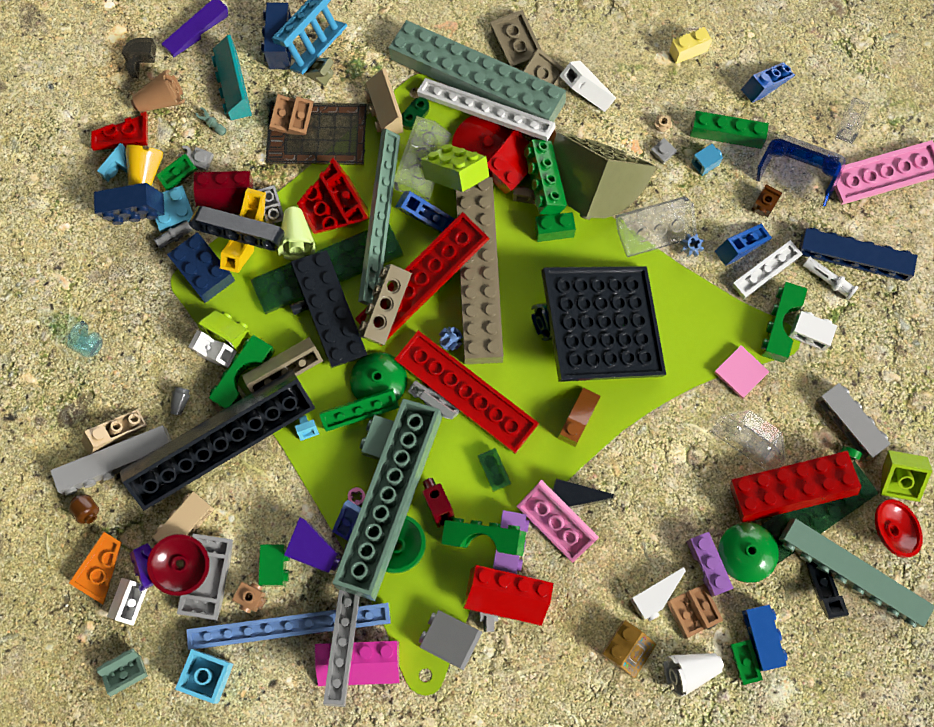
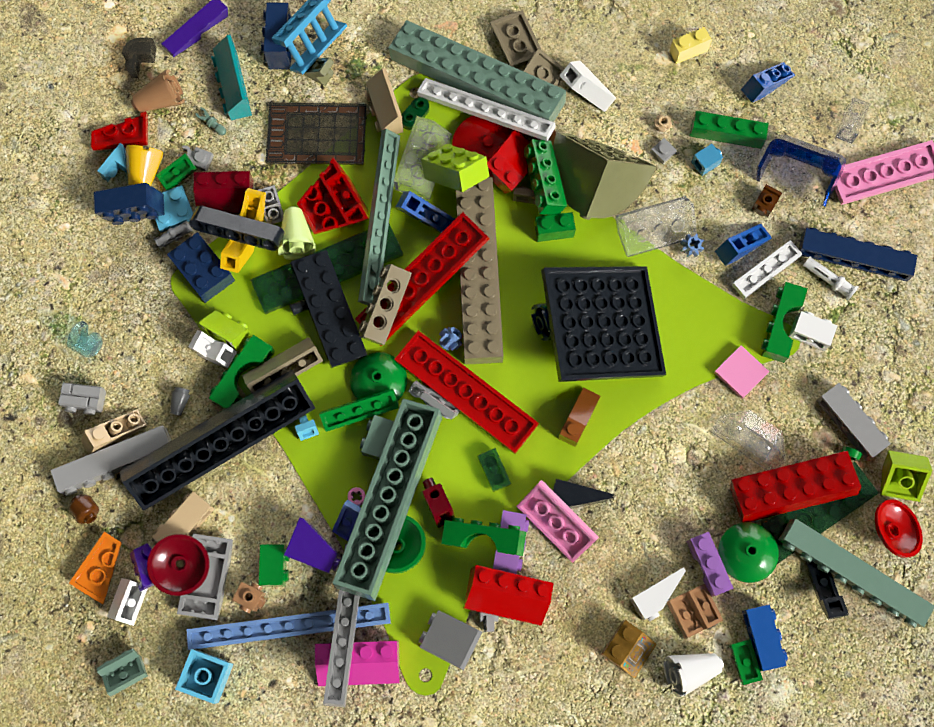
medium nougat slope [269,94,314,135] -> none
none -> light grey brick [58,382,106,415]

